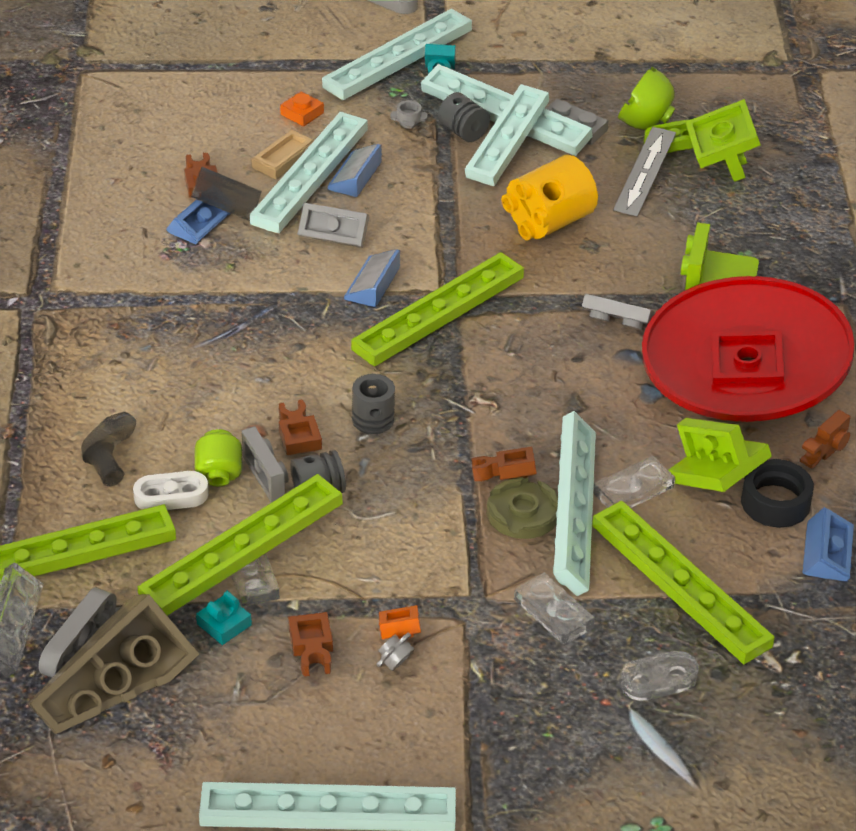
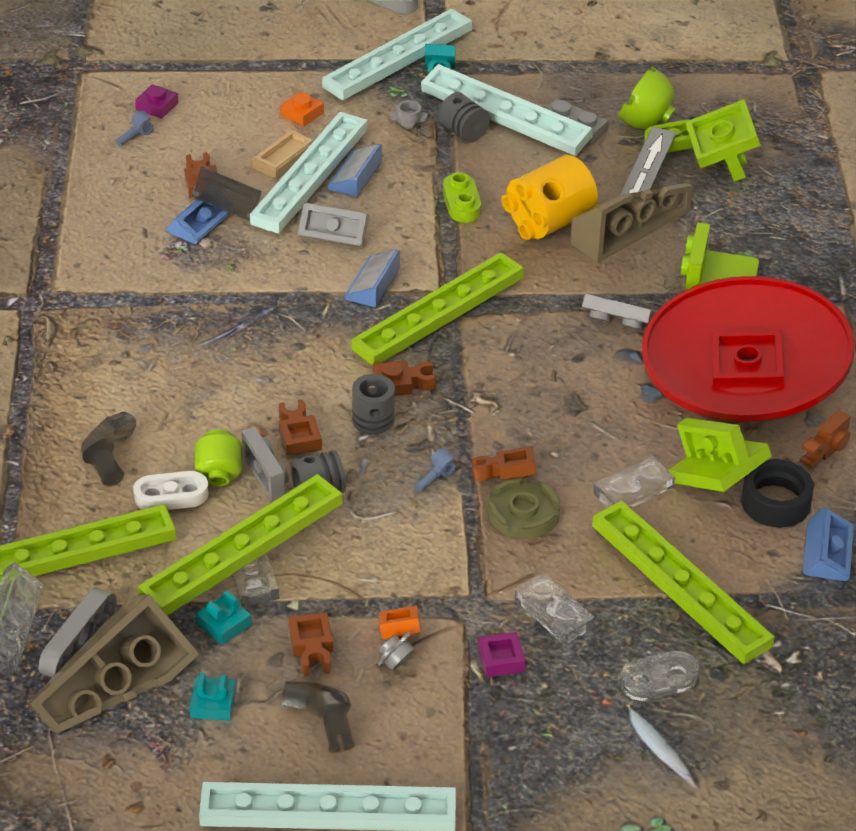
light aqua plate [465,84,549,186] -> none
light aqua plate [553,411,596,596] -> none
none -> sand blue hand [116,111,153,146]
none -> magenta plate [135,84,178,119]
none -> teal tile [189,673,236,721]
none -> clear smoke arm [282,681,355,753]
none -> dark orange plate [373,361,436,396]
none -> sand blue hand [414,448,456,492]
none -> lime plate [443,172,481,223]
none -> magenta plate [478,632,526,677]
none -> dark tan wedge [570,183,693,263]

